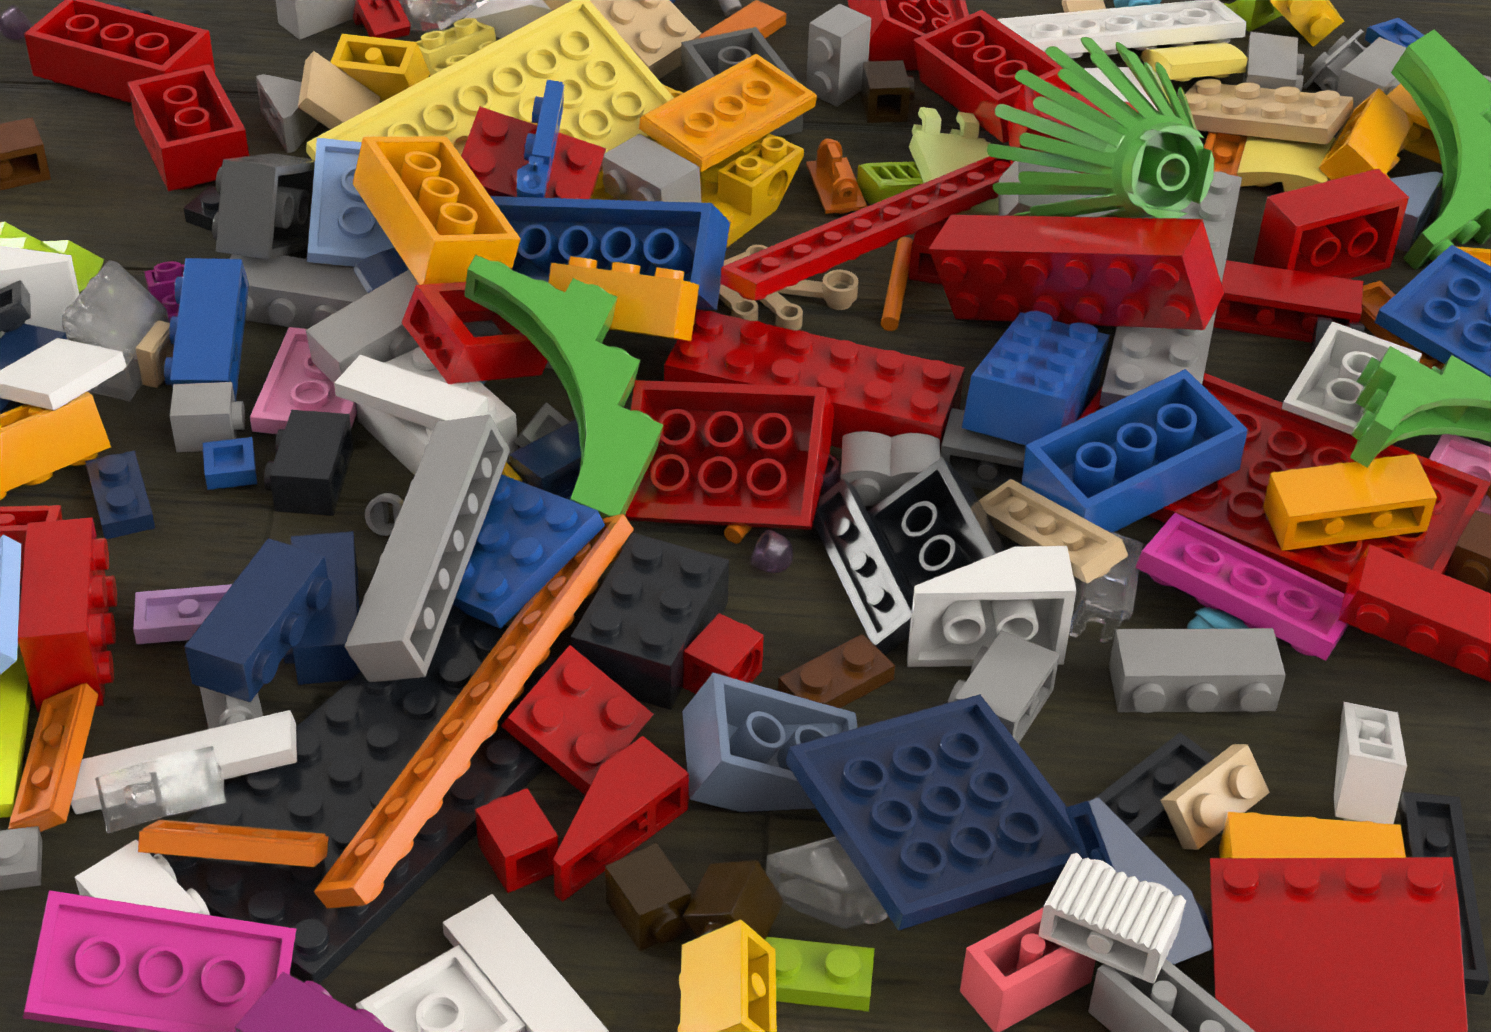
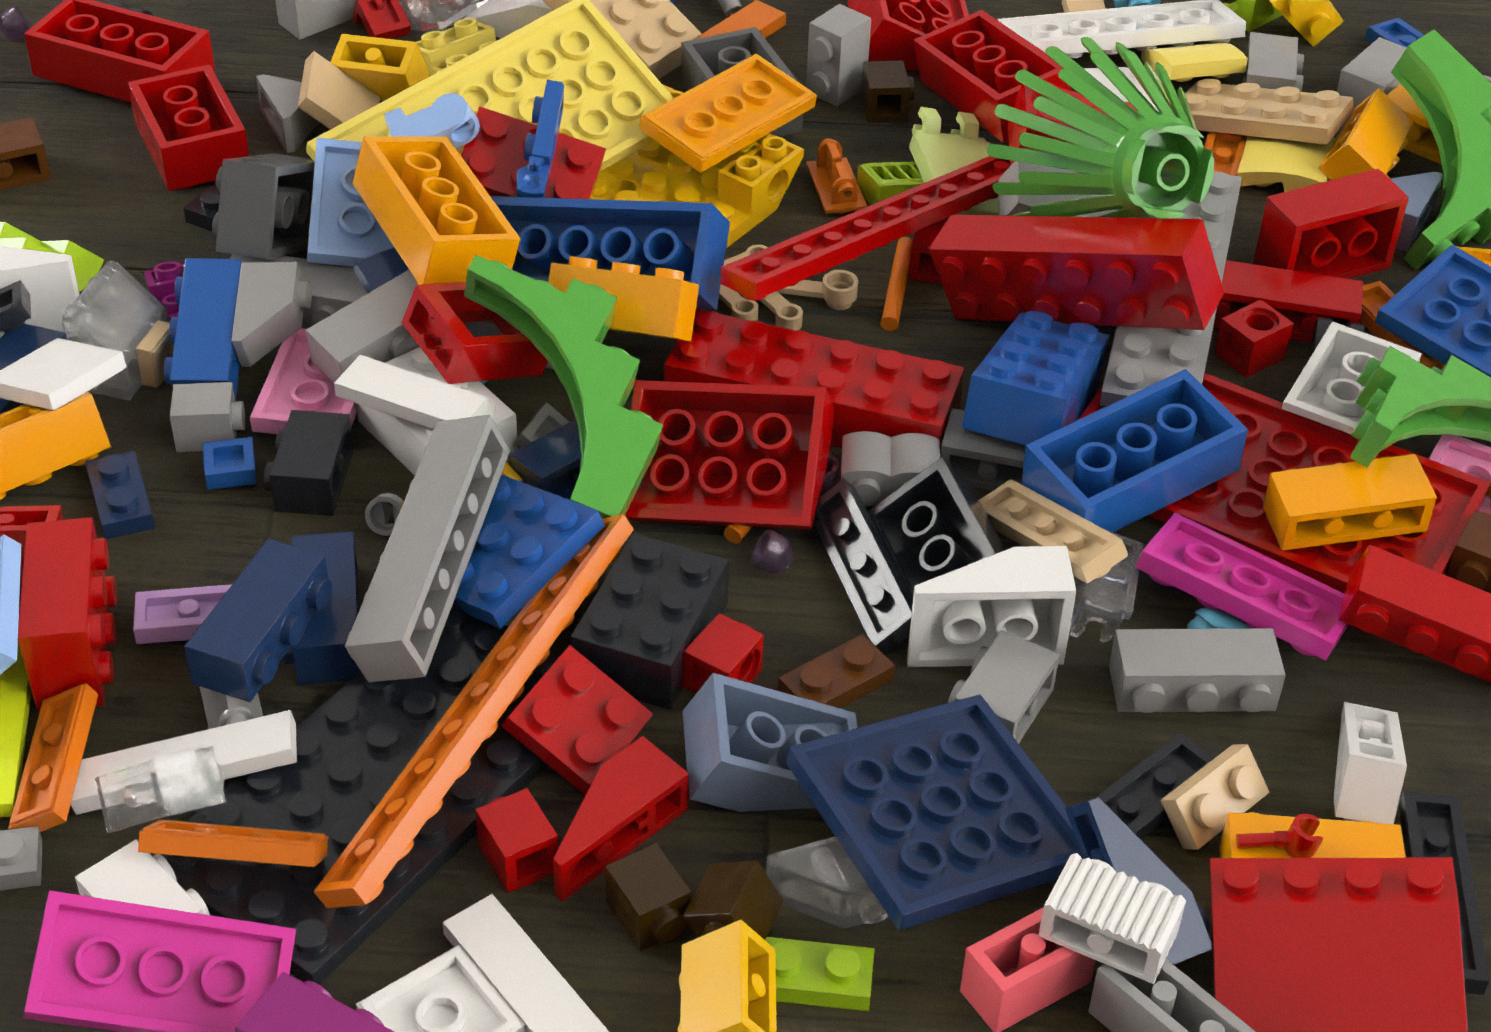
light grey brick [602,133,701,203] -> none
light grey hinge [1303,29,1366,92] -> none
none -> light grey slope [231,262,312,367]
none -> light blue leg [384,93,480,149]
none -> red brick [1214,299,1293,378]
none -> red hand [1236,814,1324,858]

